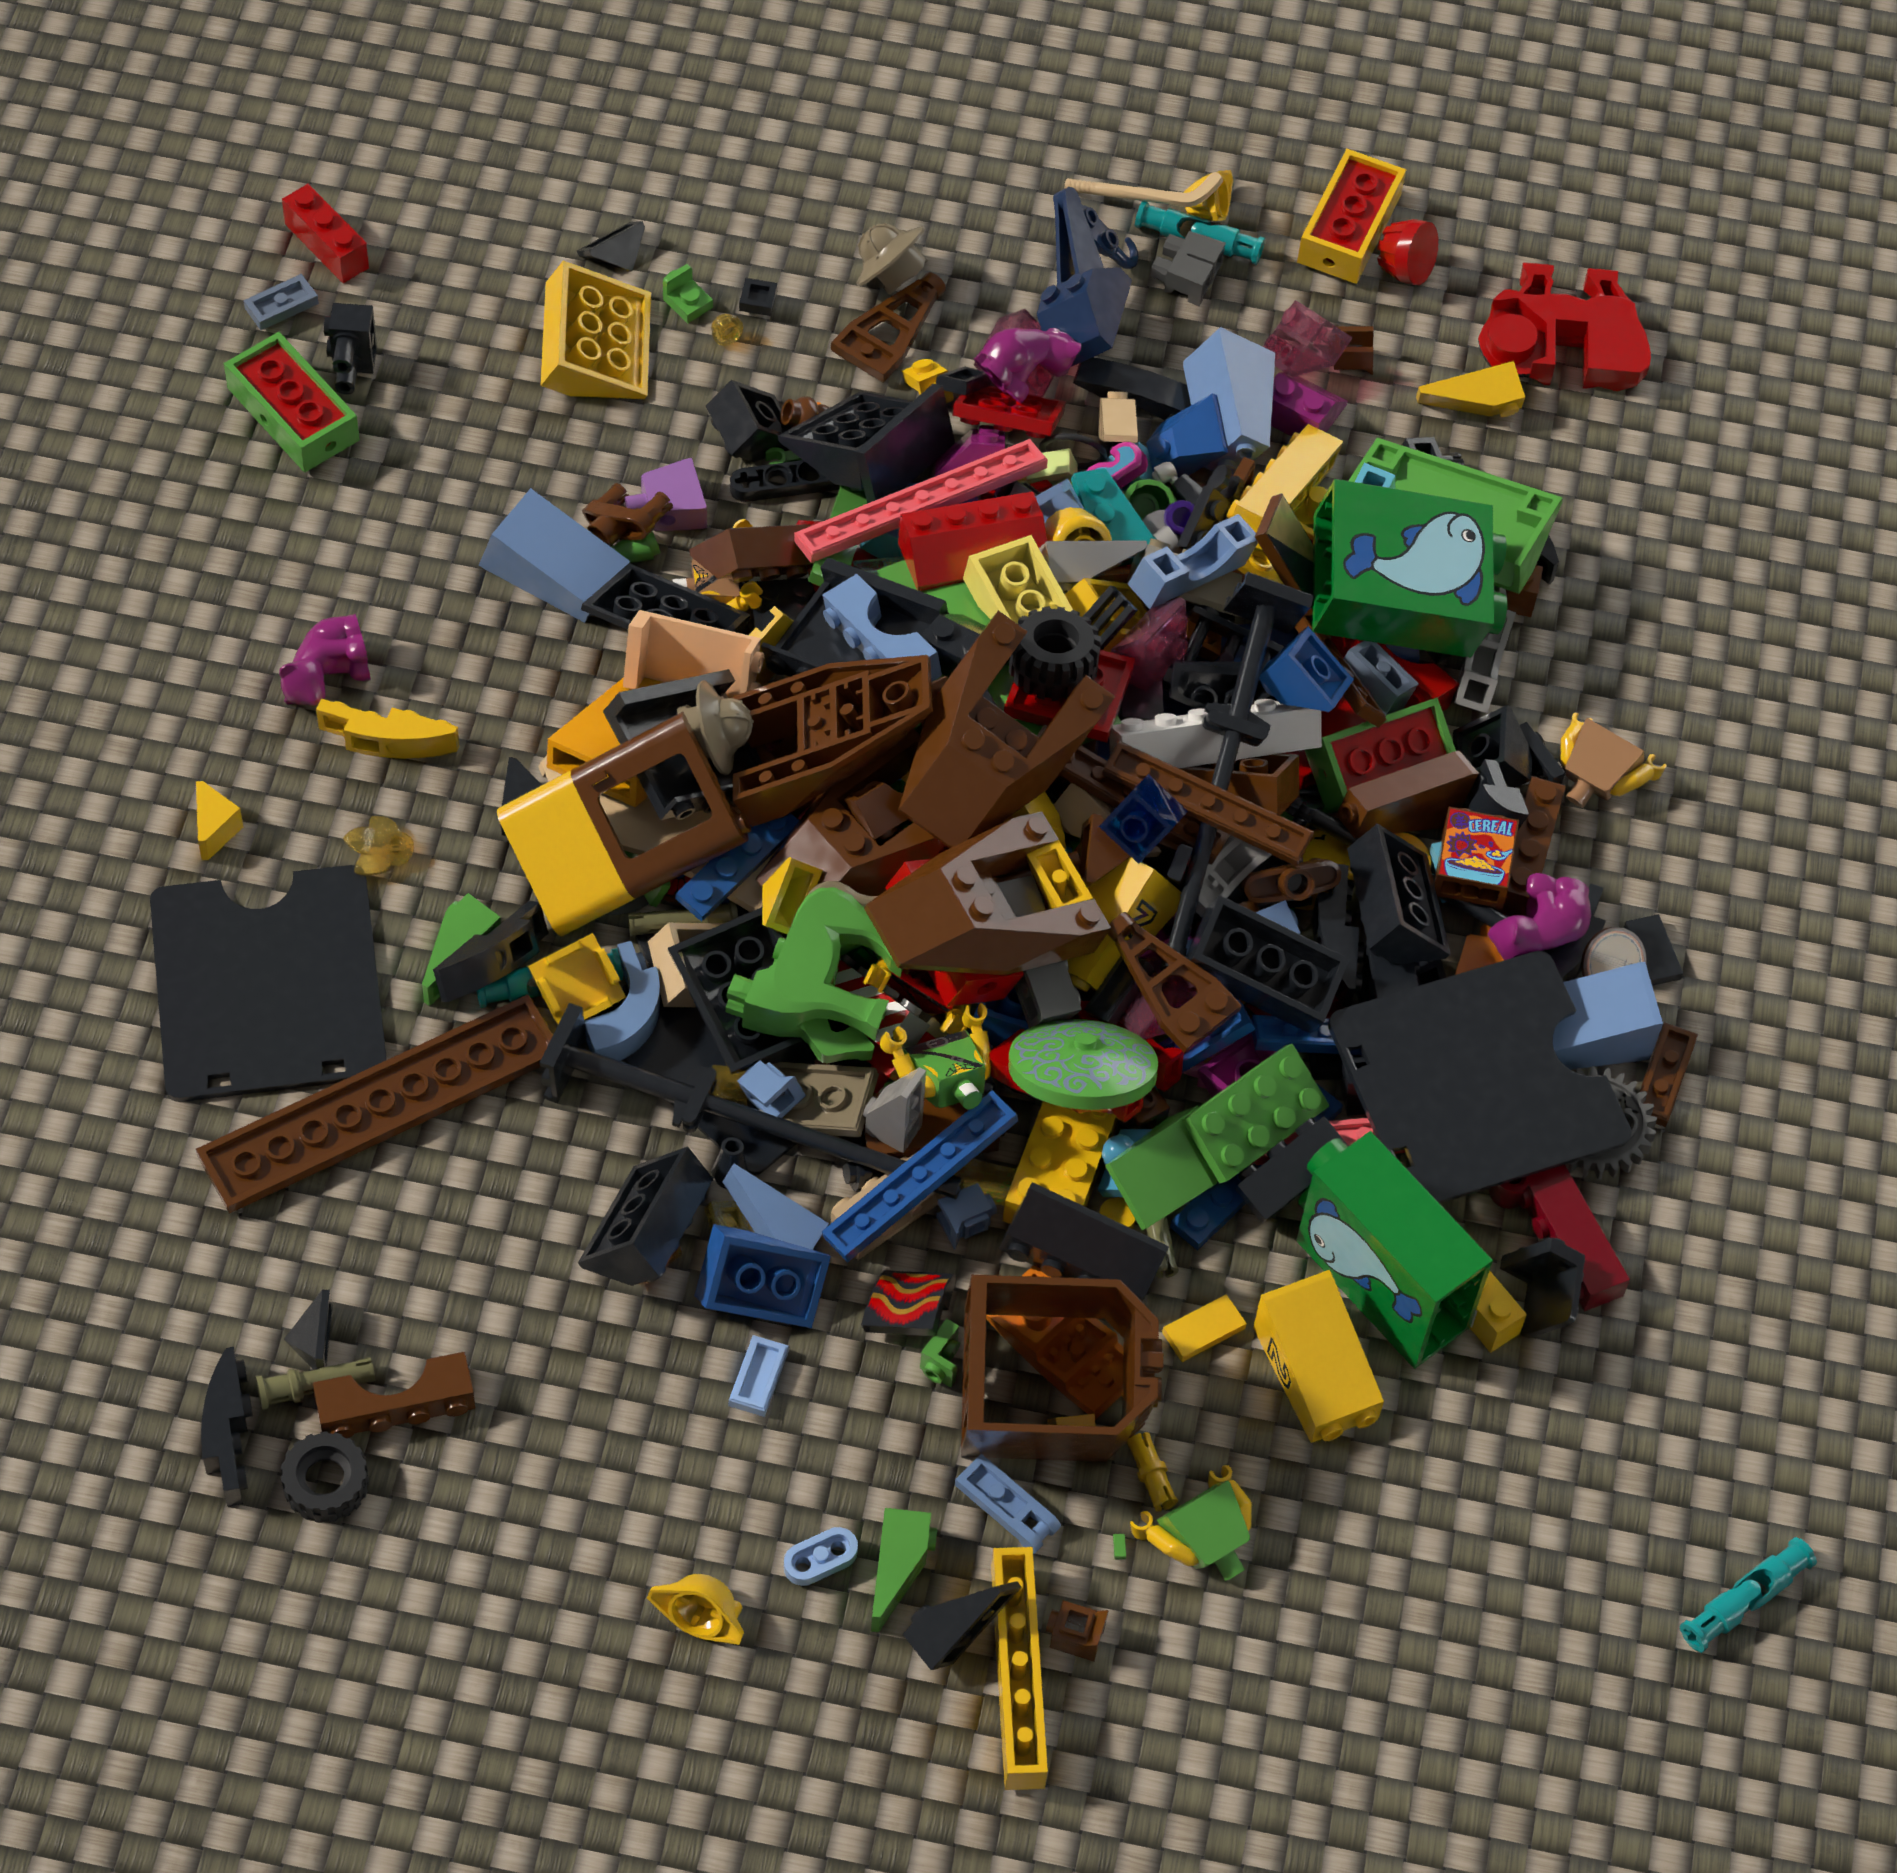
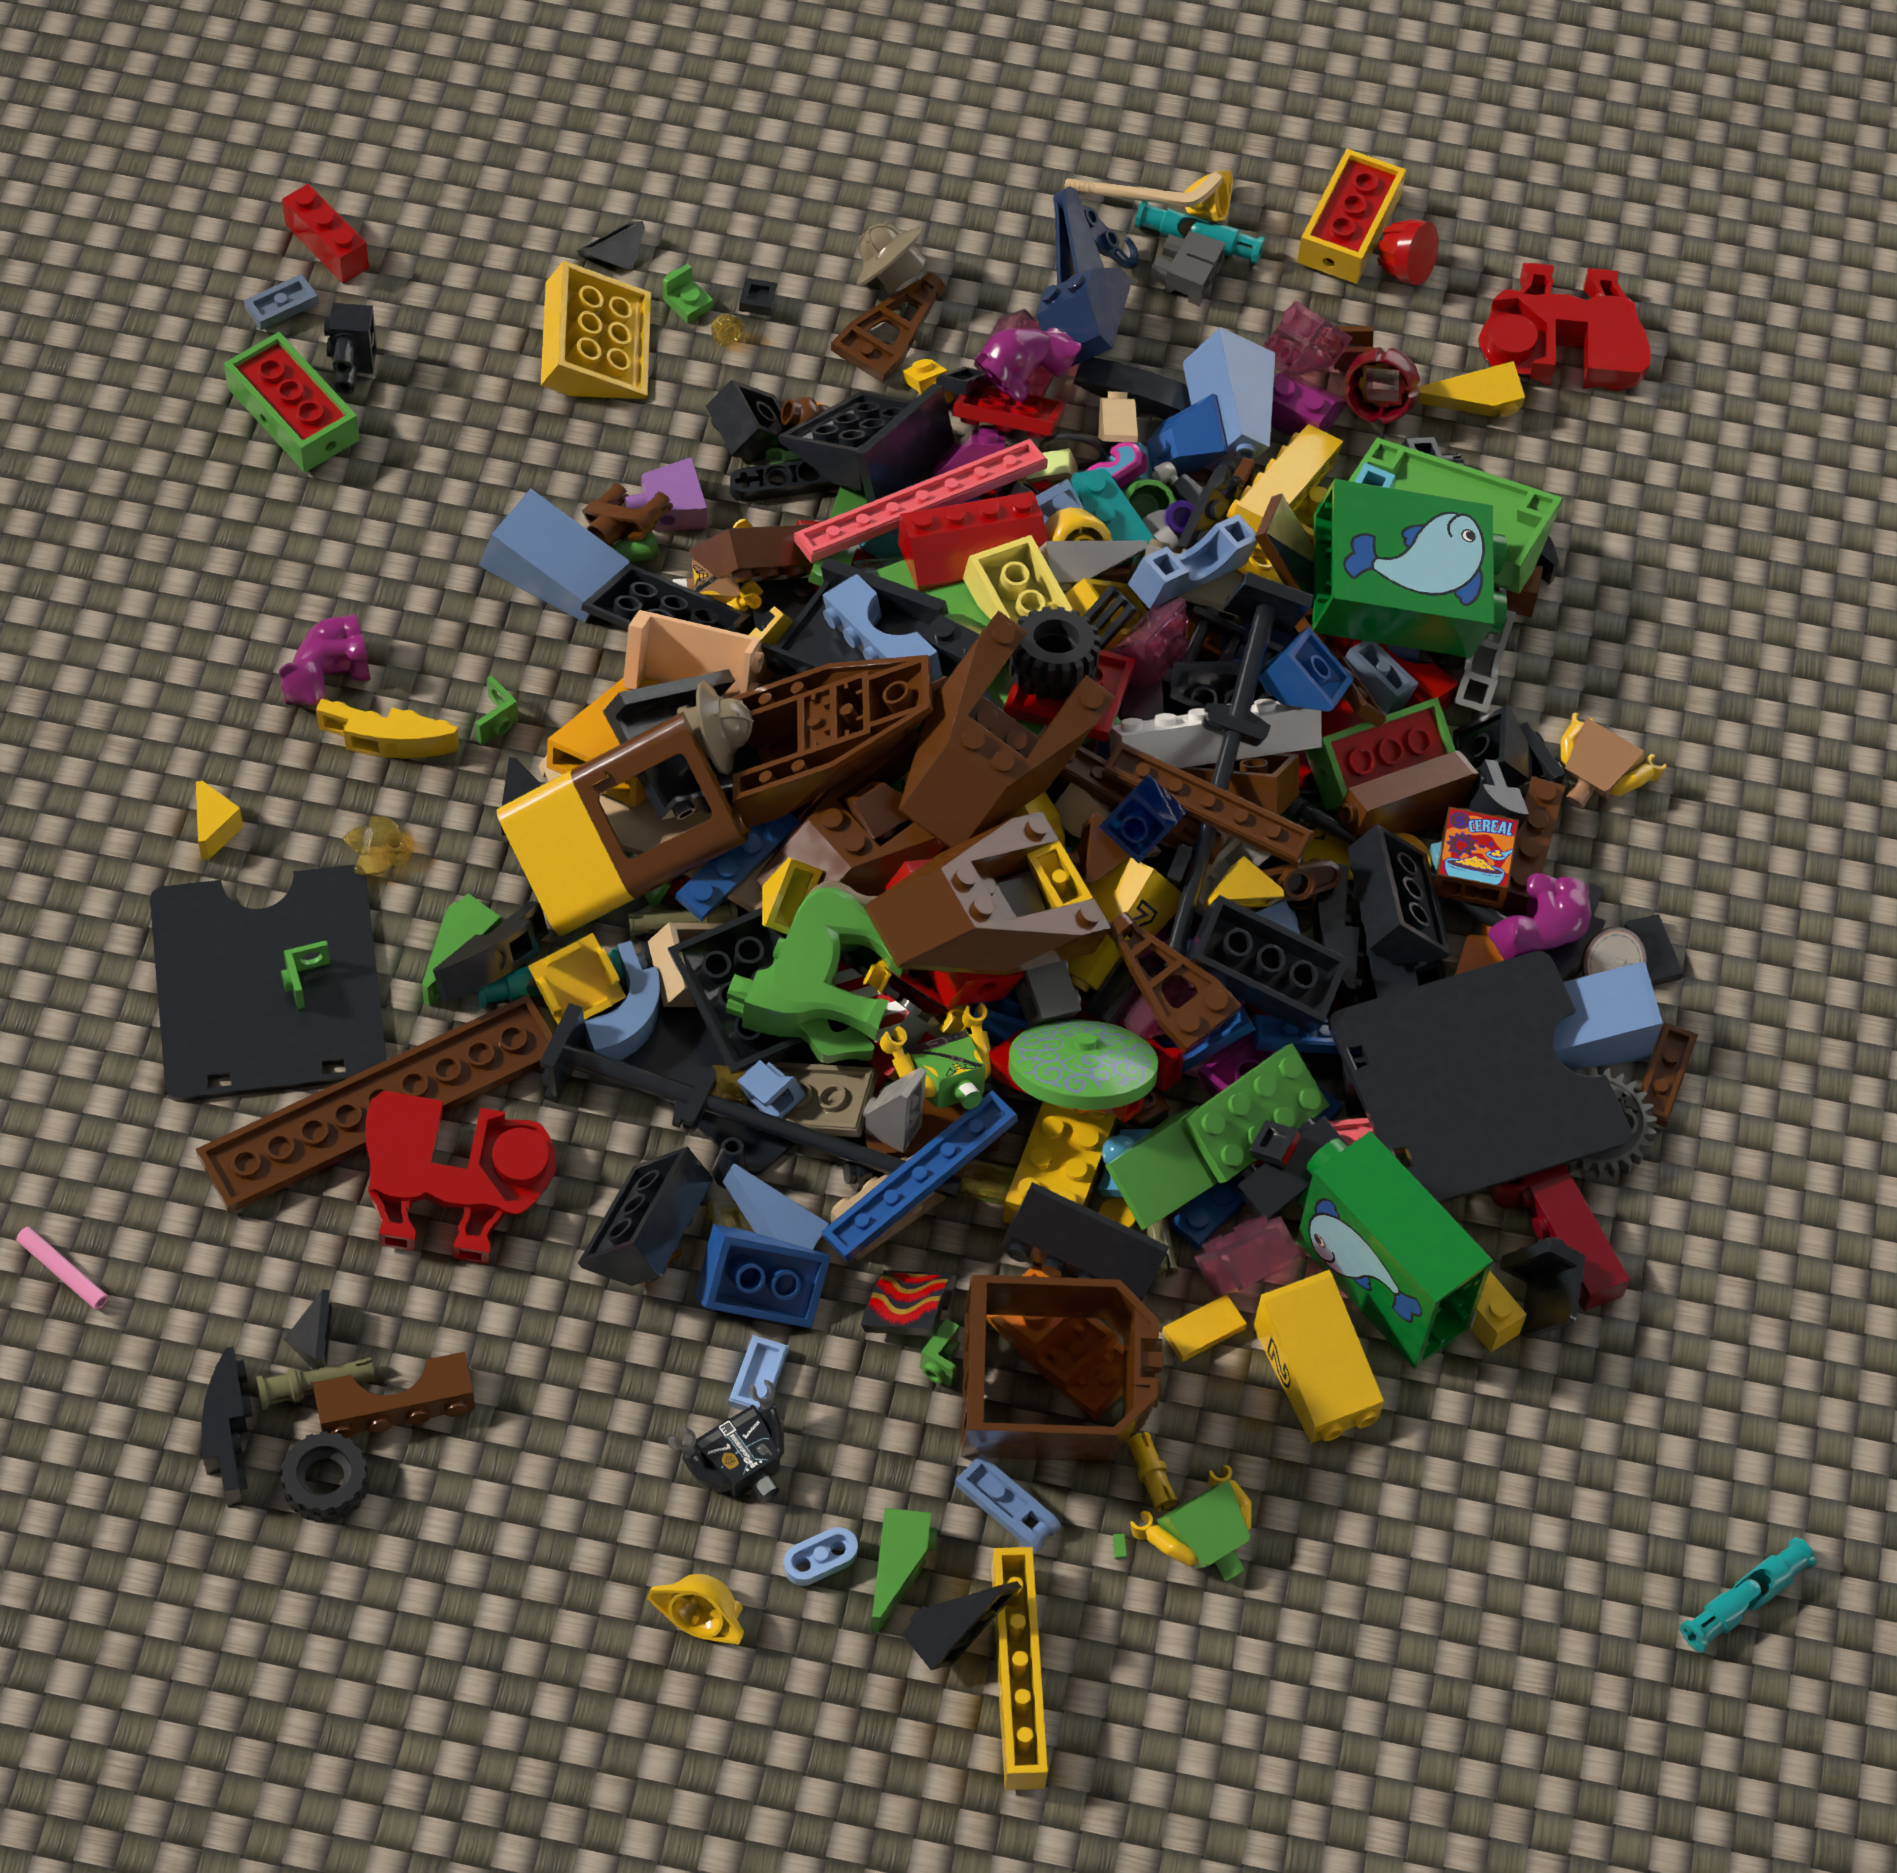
medium blue window [936,1183,997,1250] -> none
reddish brown window [1045,1600,1109,1662] -> none
yellow tile [1047,1414,1096,1426] -> none
none -> bright pink piece [16,1226,108,1310]
none -> bright green bracket [281,941,330,1009]
none -> red animal [366,1090,556,1264]
none -> bright green bracket [475,675,518,745]
none -> black torso [668,1380,784,1503]
none -> clear pink brick [1194,1215,1301,1297]
none -> yellow slope [1203,856,1284,910]
none -> black plate [1249,1120,1302,1167]
none -> dark red piece [1345,347,1420,424]

